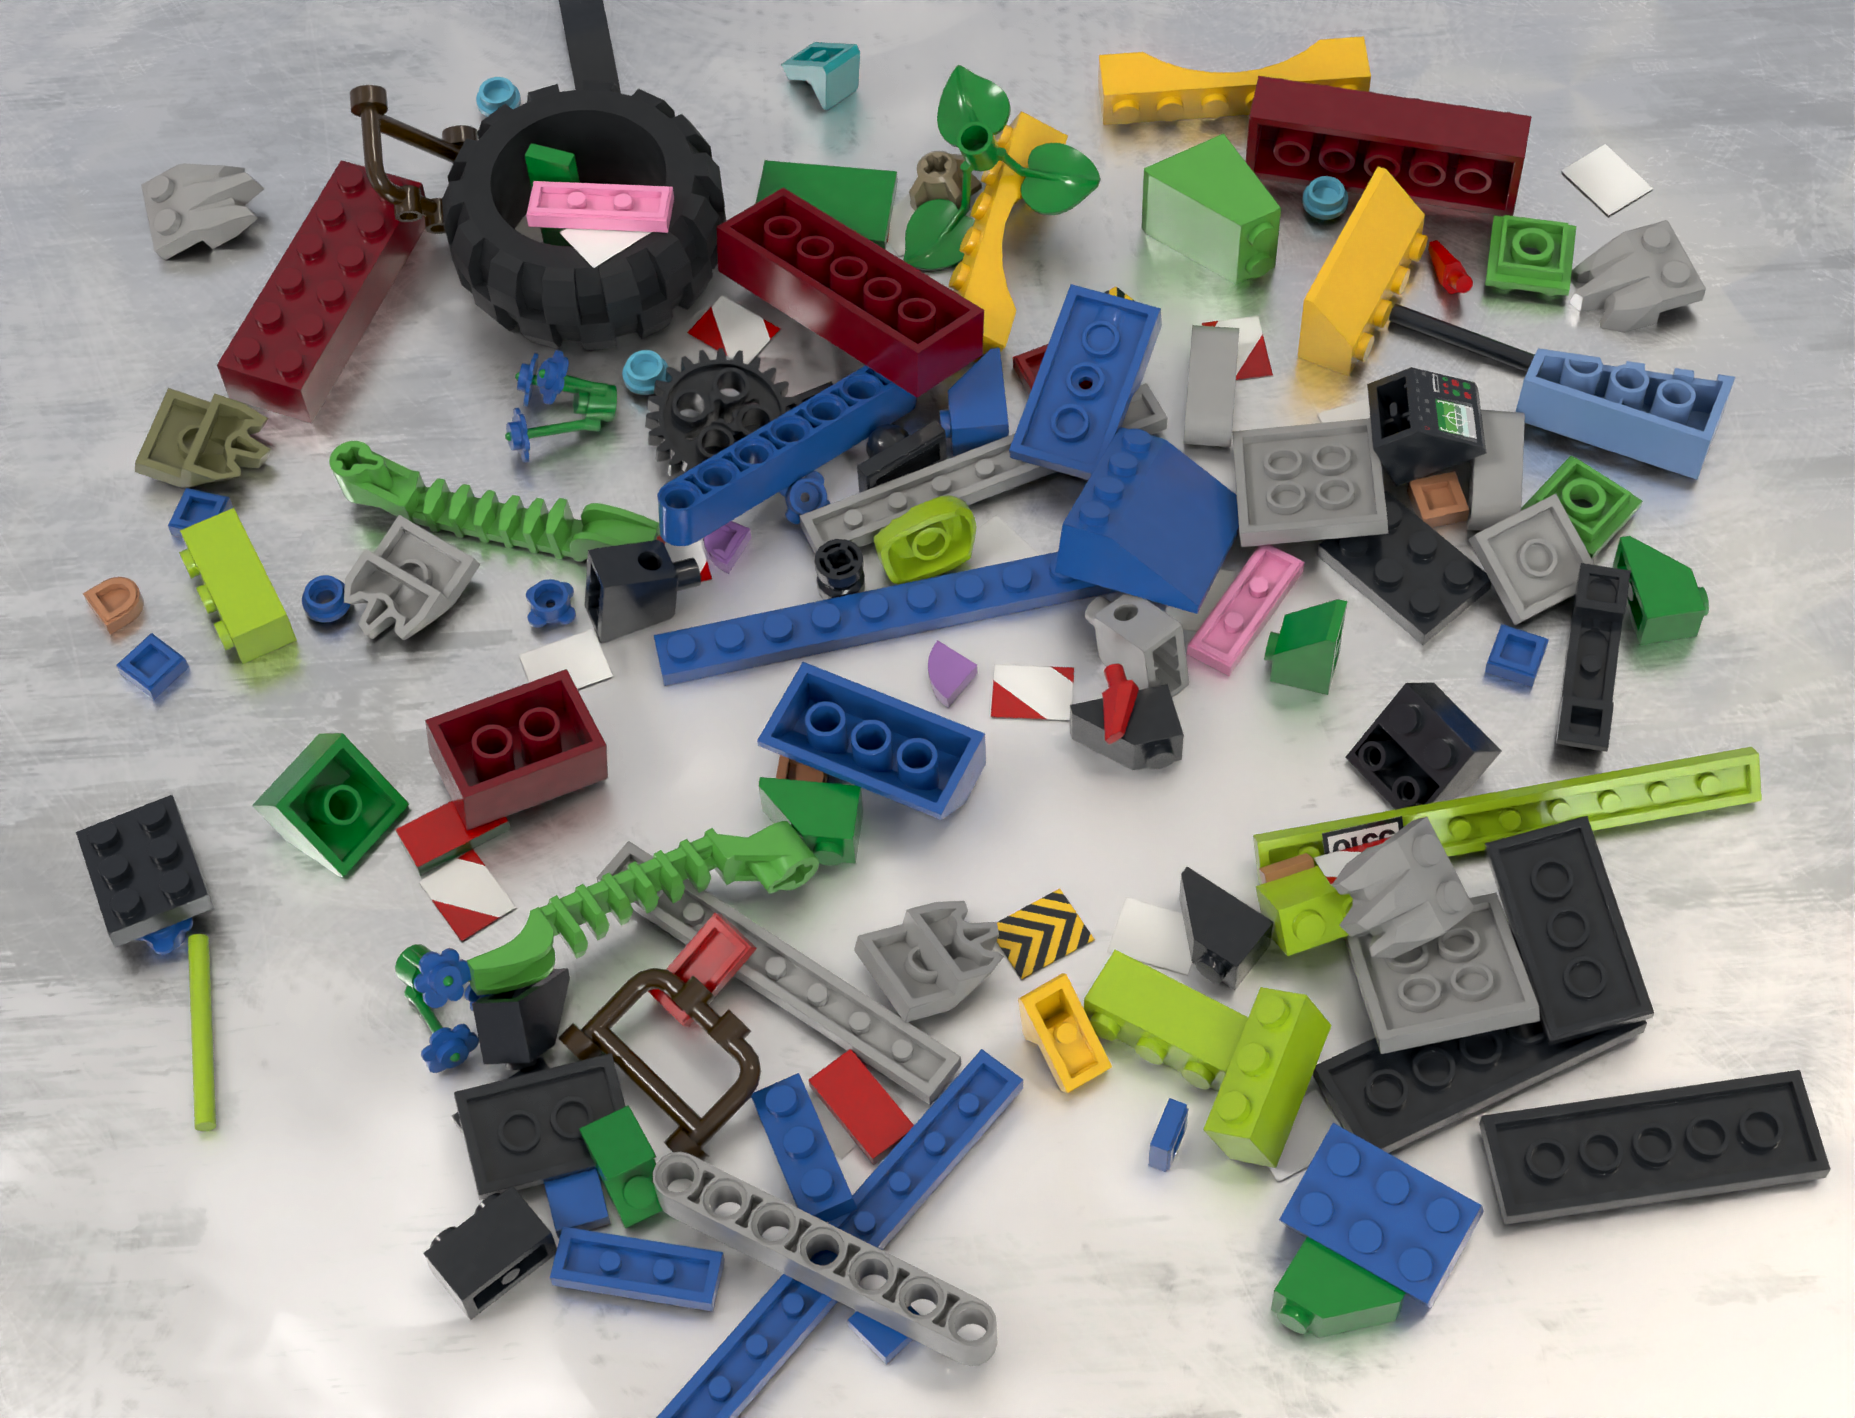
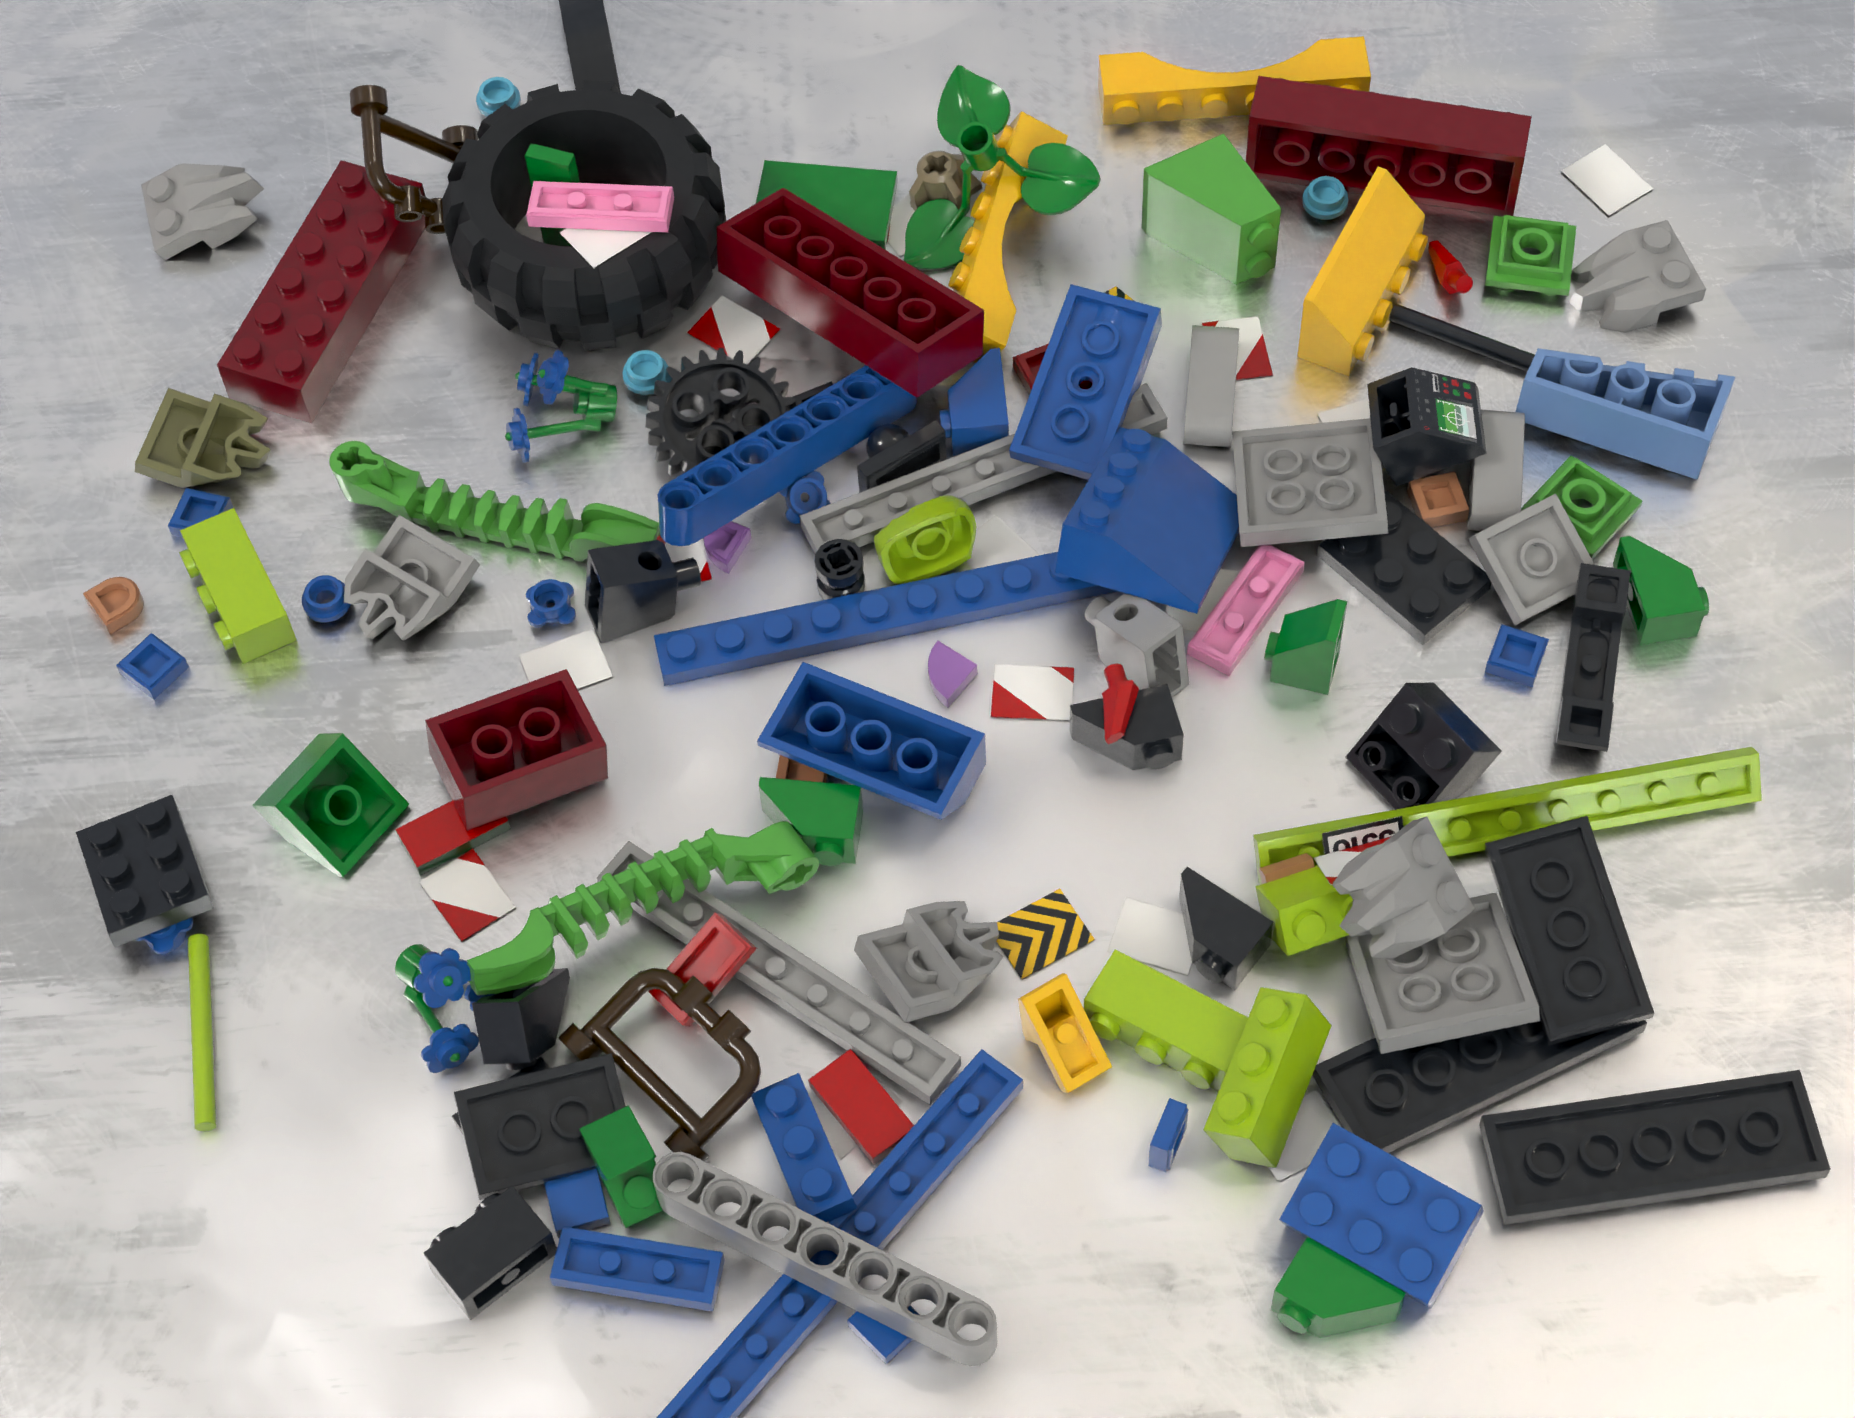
teal slope [781,42,860,110] -> none

